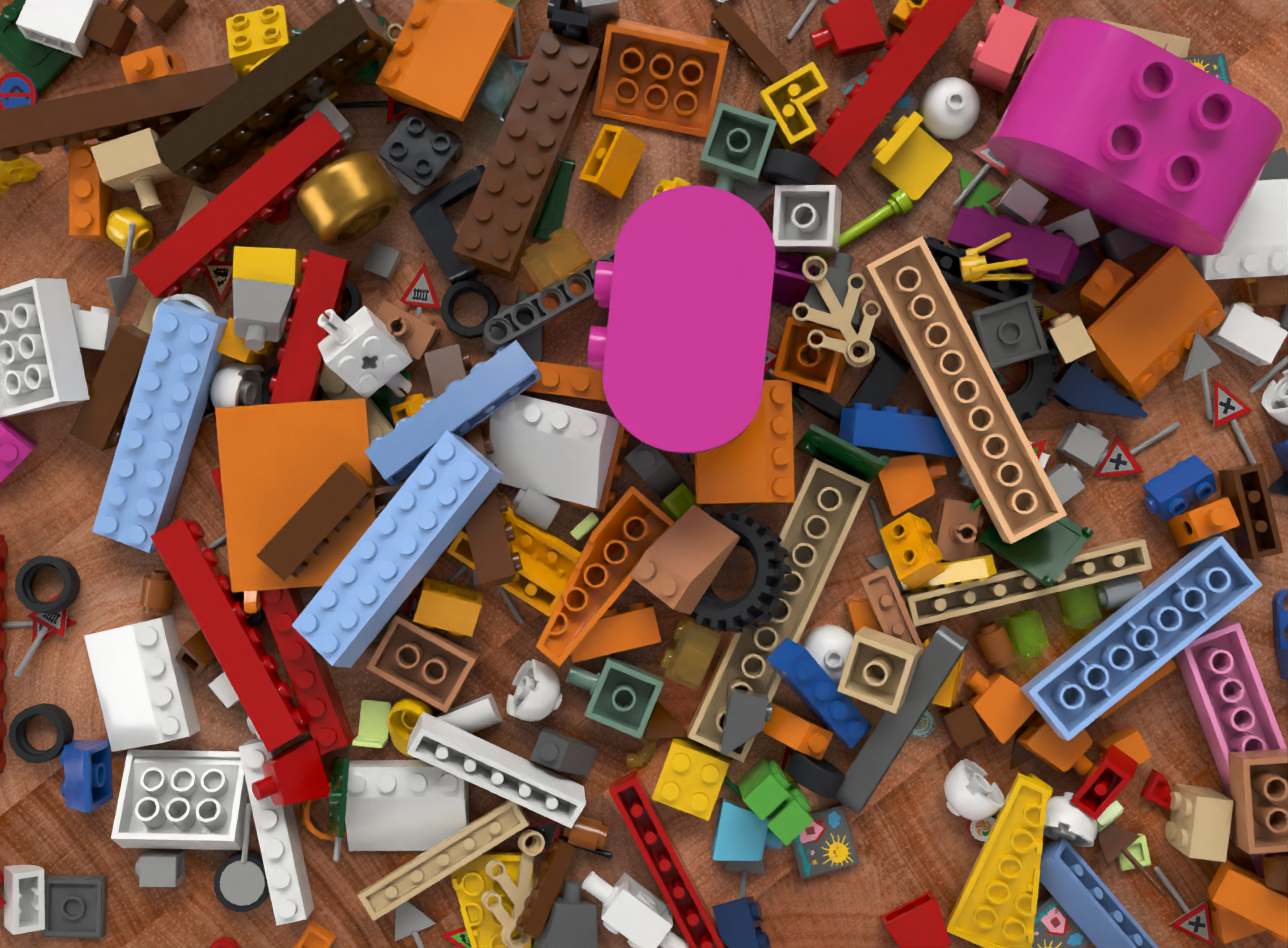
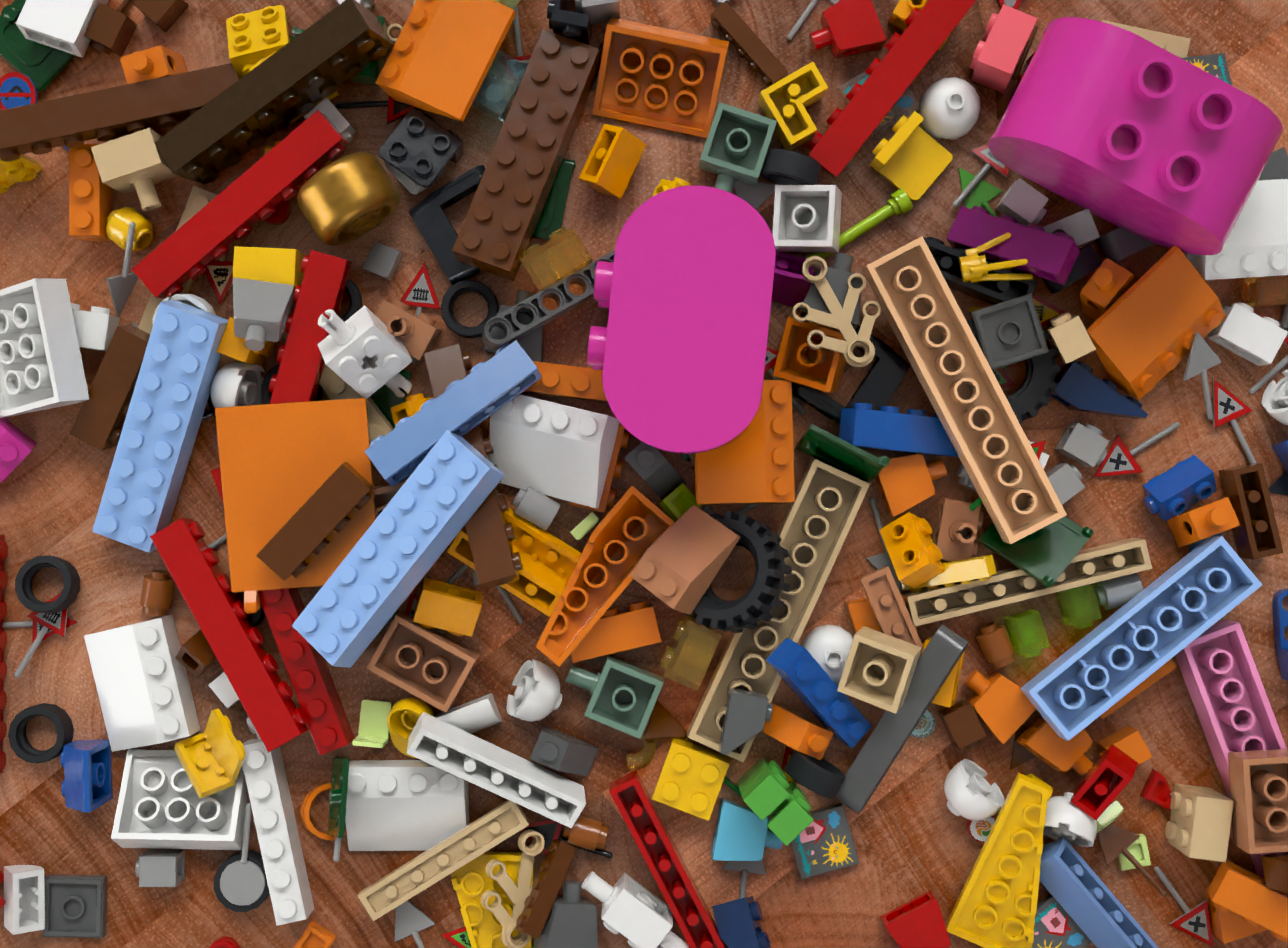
red torso [251,739,330,806] -> none
none -> yellow bracket [174,708,246,799]

